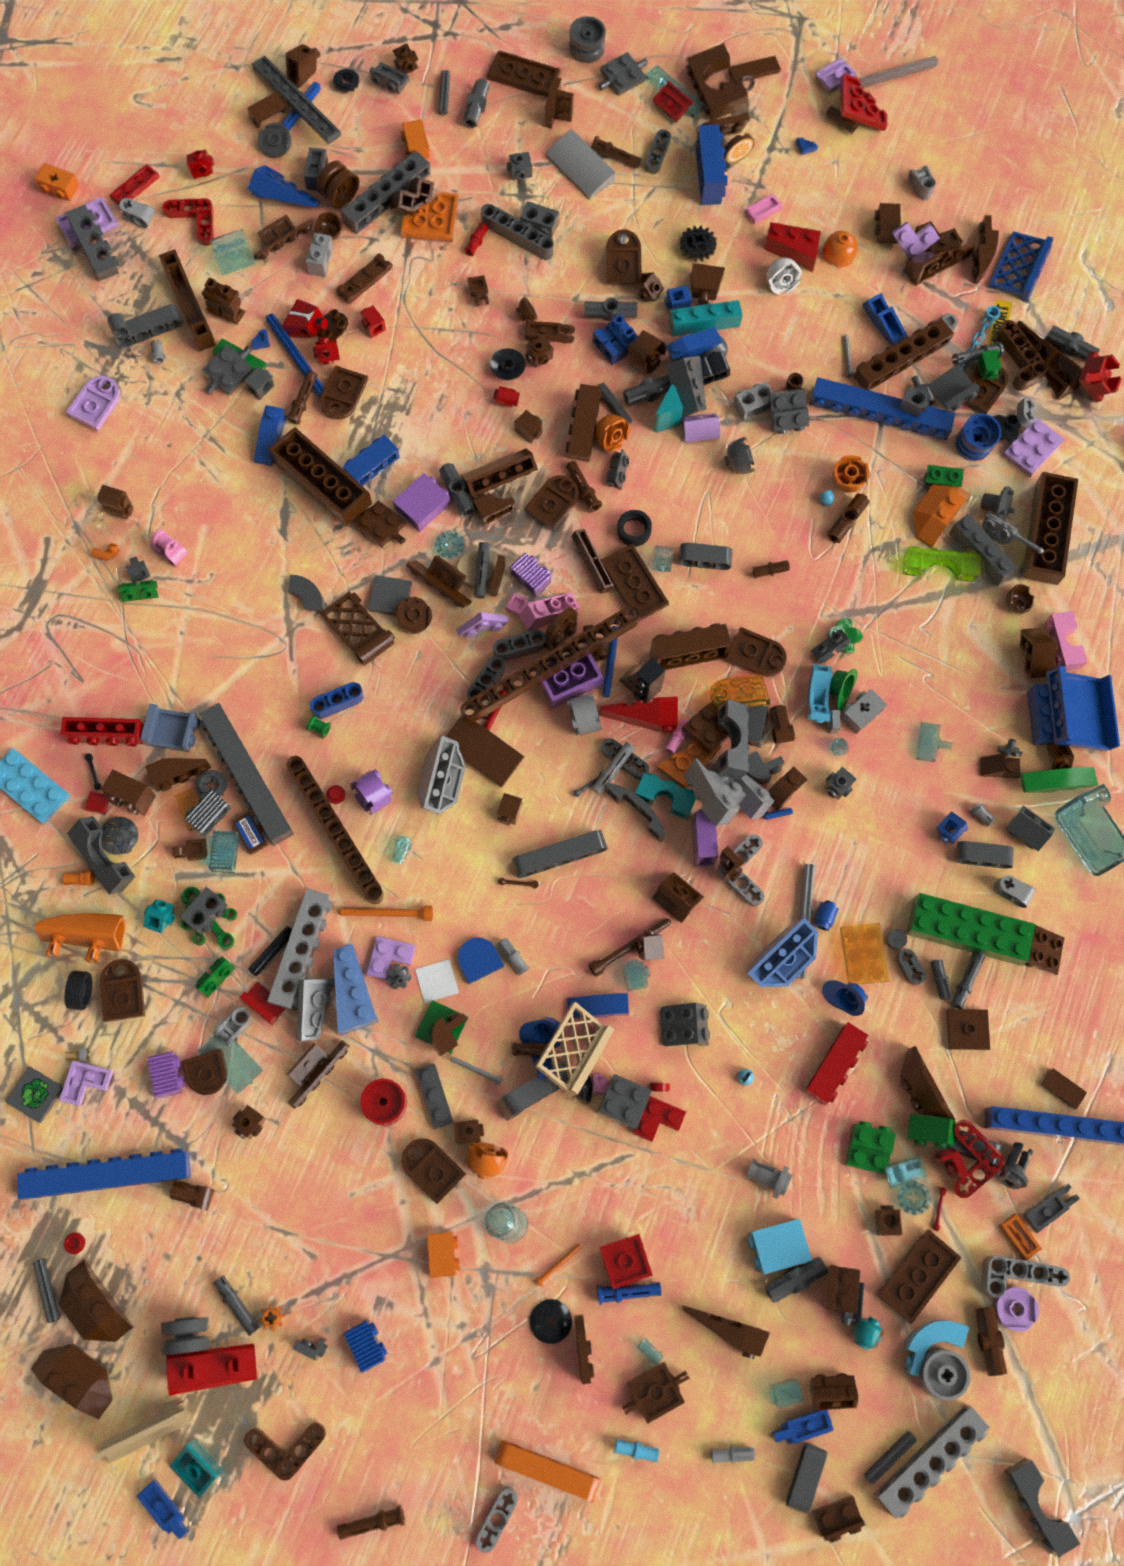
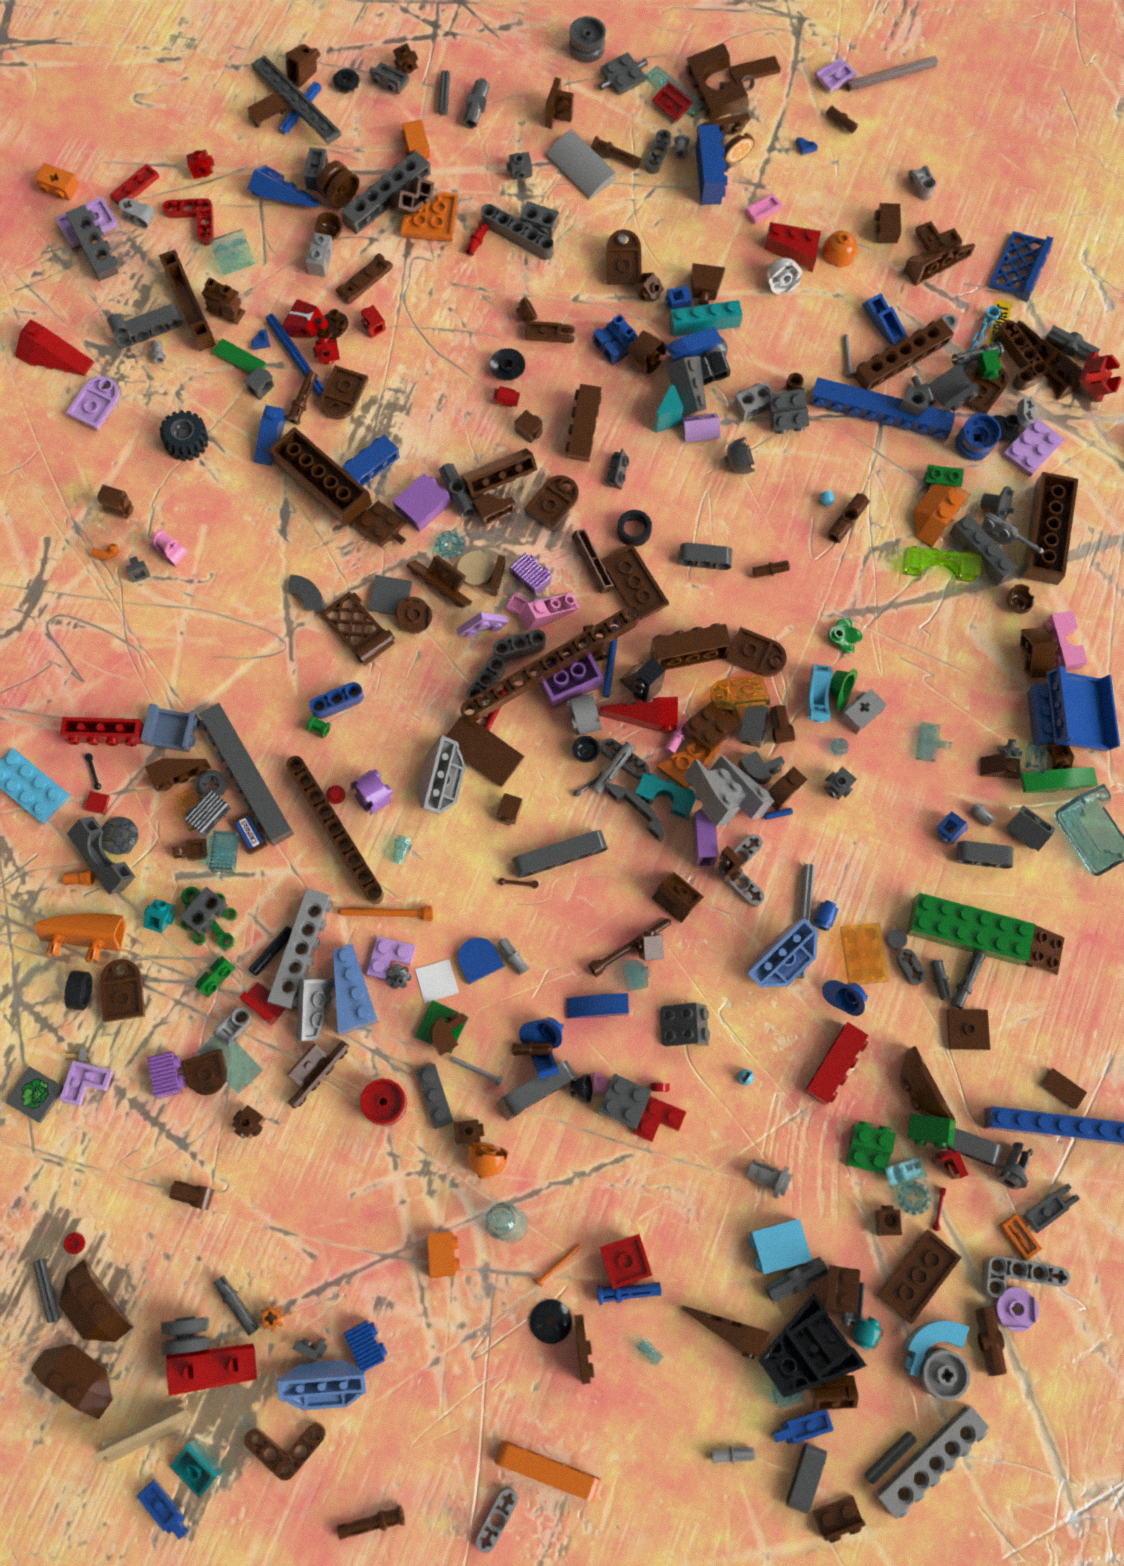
blue brick [17,1149,191,1200] -> none
reddish brown brick [101,769,156,816] -> none
green hinge [117,579,159,602] -> none
dark grey plate [202,344,254,395] -> none
reddish brown bracket [253,214,314,261] -> none
dark grey tile [258,123,292,158] -> none
reddish brown plate [402,1138,466,1205] -> none
reddish brown plate [468,275,489,307] -> none
dark grey pin [473,542,490,599] -> none
reddish brown tile [487,50,560,98] -> none
reddish brown brick [525,335,553,368] -> none
tan fence [534,1002,614,1098] -> none
reddish brown plate [545,607,578,652] -> none
reddish brown pin [566,461,602,512] -> none
dark grey piece [584,298,637,322] -> none
orange cylinder [594,414,630,452] -> none
dark grey axle [598,383,633,425] -> none
medium azure pin [614,1439,659,1463] -> none
reddish brown plate [622,1362,690,1424] -> none
dark grey piece [623,375,671,406] -> none
clear light blue brick [652,545,673,572] -> none
black gear [679,225,717,262] -> none
dark grey arch [718,699,750,780] -> none
dark grey hinge [810,629,851,664] -> none
light grey plate [826,710,840,734] -> none
orange cylinder [832,455,870,493] -> none
red plate [840,73,888,131] -> none
lavender plate [892,221,940,258] -> none
red beam [954,1120,1004,1198] -> none
reddish brown slope [972,215,999,284] -> none
light grey piece [994,875,1035,908] -> none
dark grey arch [1005,1458,1080,1558] -> none
none -> red wedge [15,319,94,376]
none -> black wheel [160,410,209,461]
none -> medium blue wedge [277,1360,366,1410]
none -> black piece [572,736,600,763]
none -> light grey bush [673,135,689,159]
none -> black wedge [758,1292,867,1398]
none -> clear light blue tile [1025,742,1048,774]

